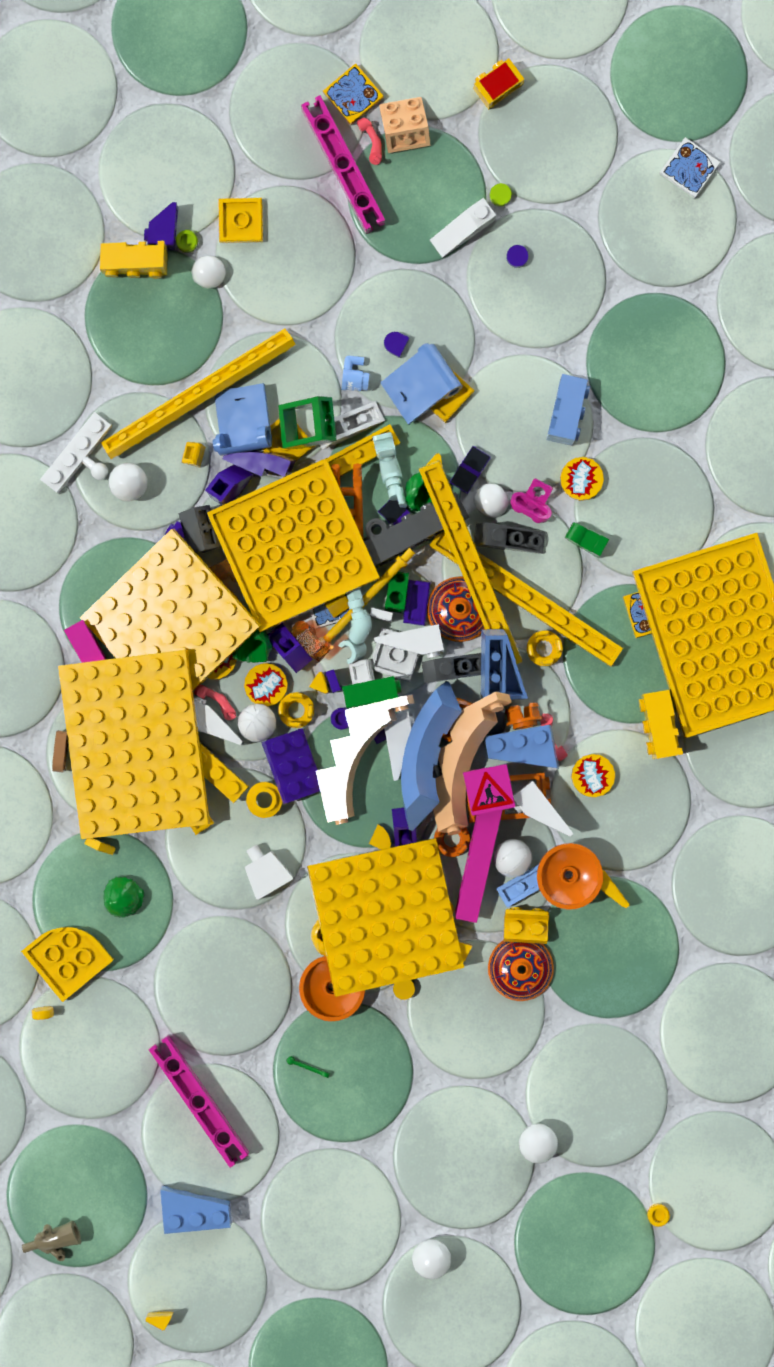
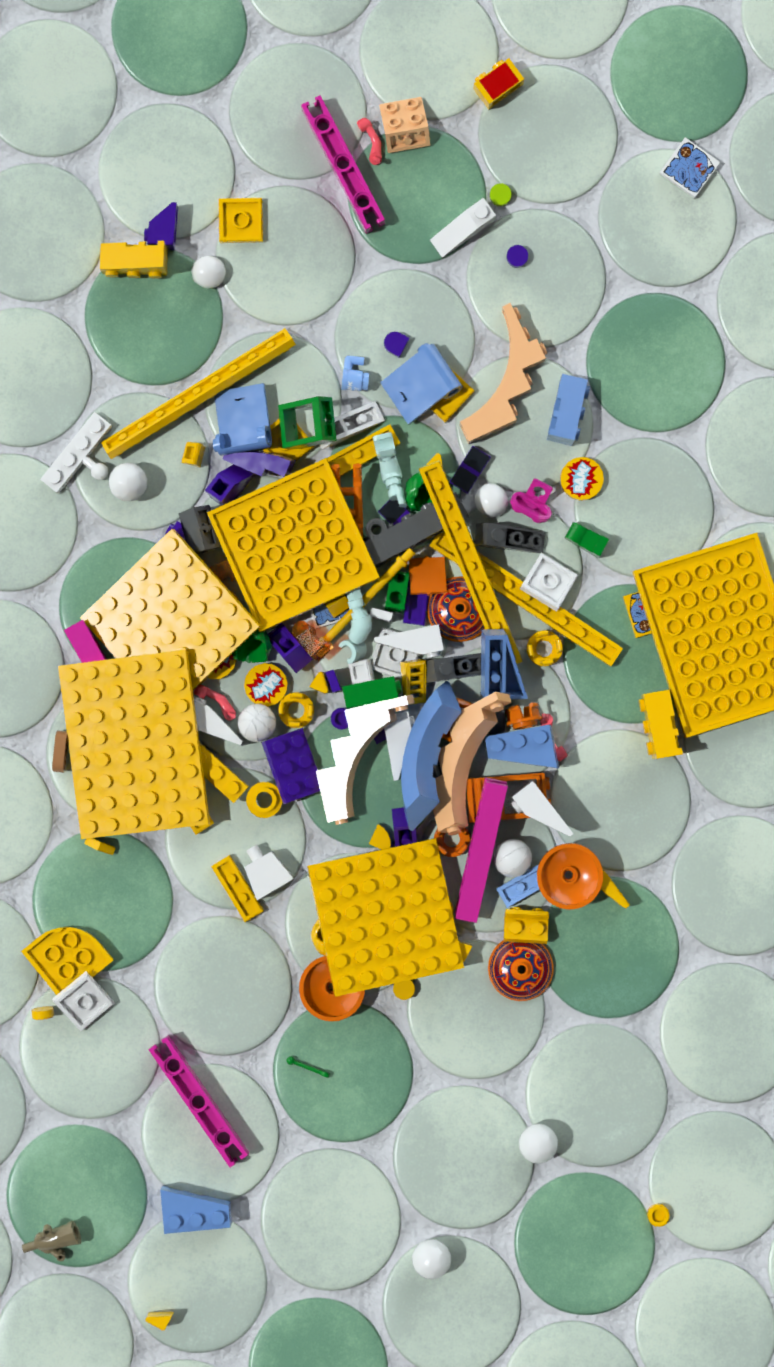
green hair [103,876,144,918] -> none
lime tile [176,230,198,253] -> none
tile [323,63,384,125] -> none
dark pink piece [463,764,515,816] -> none
tile [571,754,615,797] -> none
none -> white tile [52,971,115,1031]
none -> yellow tile [211,855,264,922]
none -> yellow slope [400,659,426,705]
none -> orange piece [409,556,447,596]
none -> light nougat arch [459,303,547,444]
none -> white tile [520,553,578,612]

